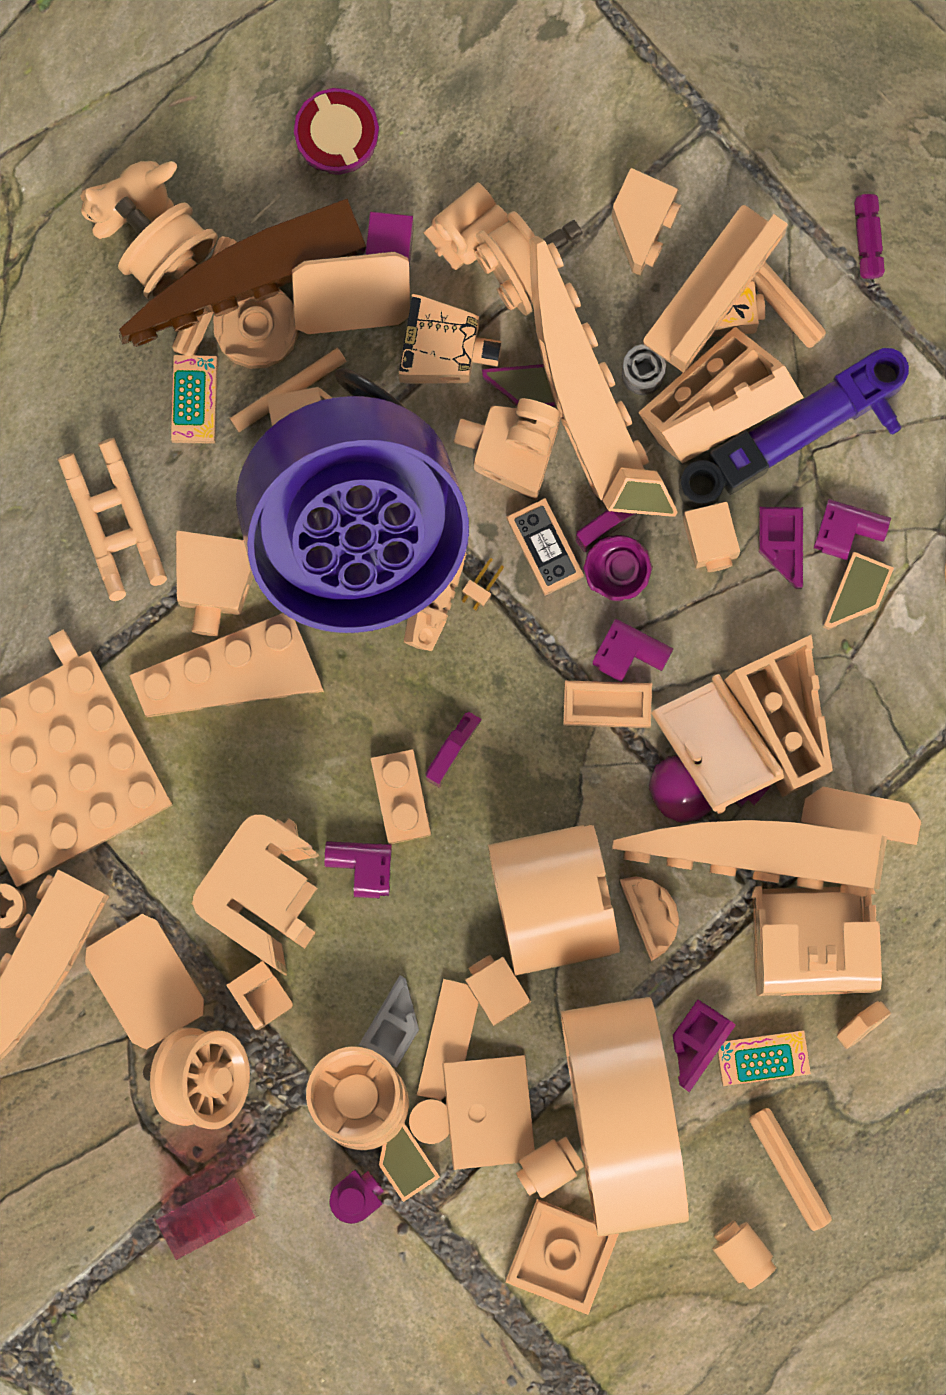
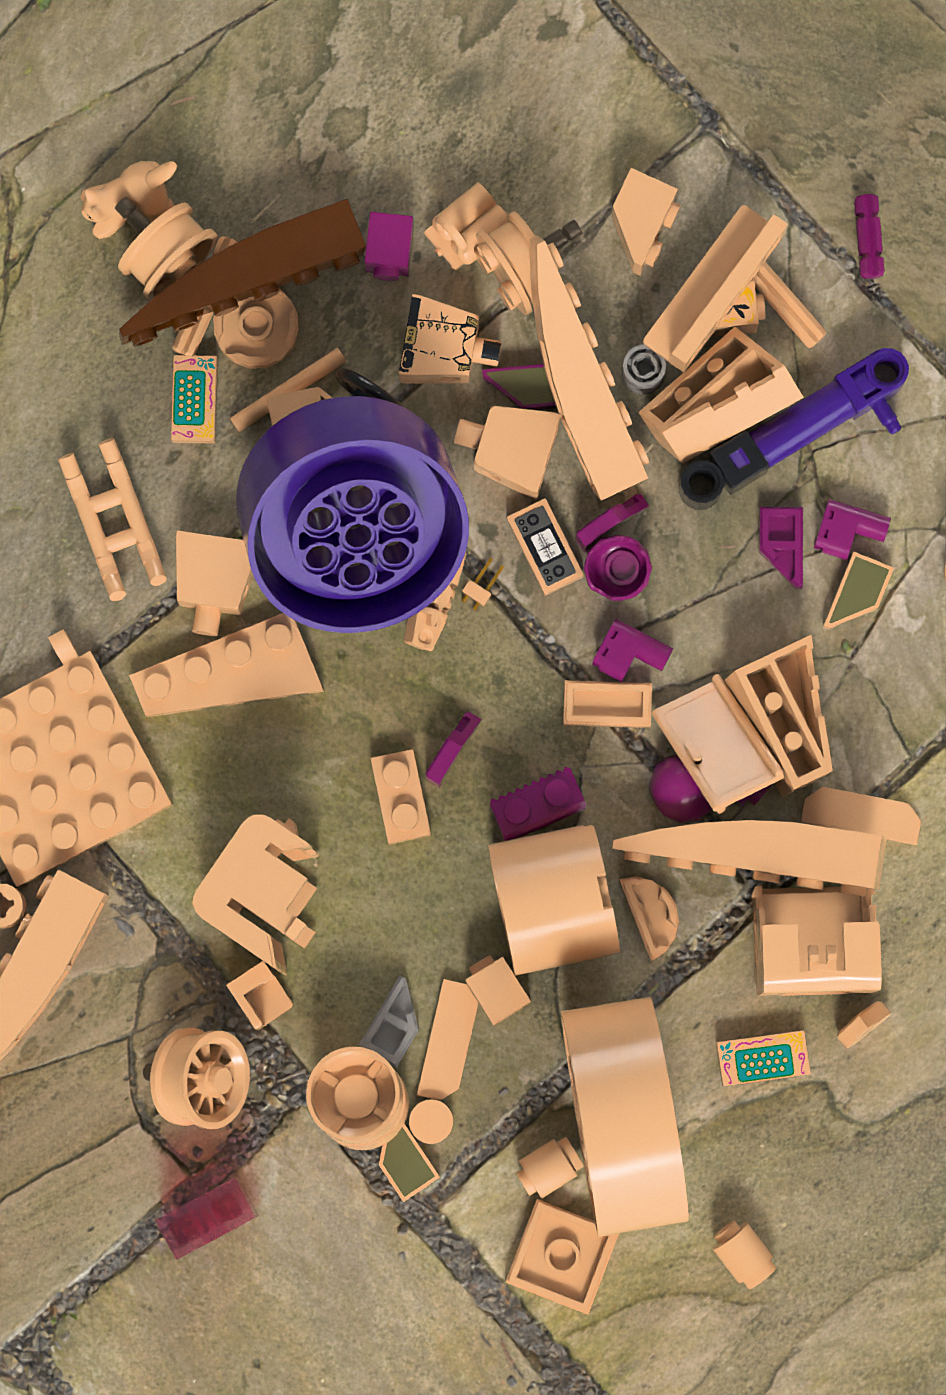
light nougat piece [85,914,204,1050] -> none
light nougat piece [292,252,410,334] -> none
tile [294,88,379,175] -> none
magenta piece [324,841,392,899] -> none
magenta plate [329,1169,384,1224] -> none
light nougat piece [442,1055,535,1170] -> none
light nougat wheel [506,398,561,455] -> none
tile [603,468,678,517] -> none
magenta tile [673,999,736,1092] -> none
light nougat brick [683,502,740,572] -> none
light nougat axle [749,1108,832,1231] -> none
none -> magenta brick [490,767,586,841]

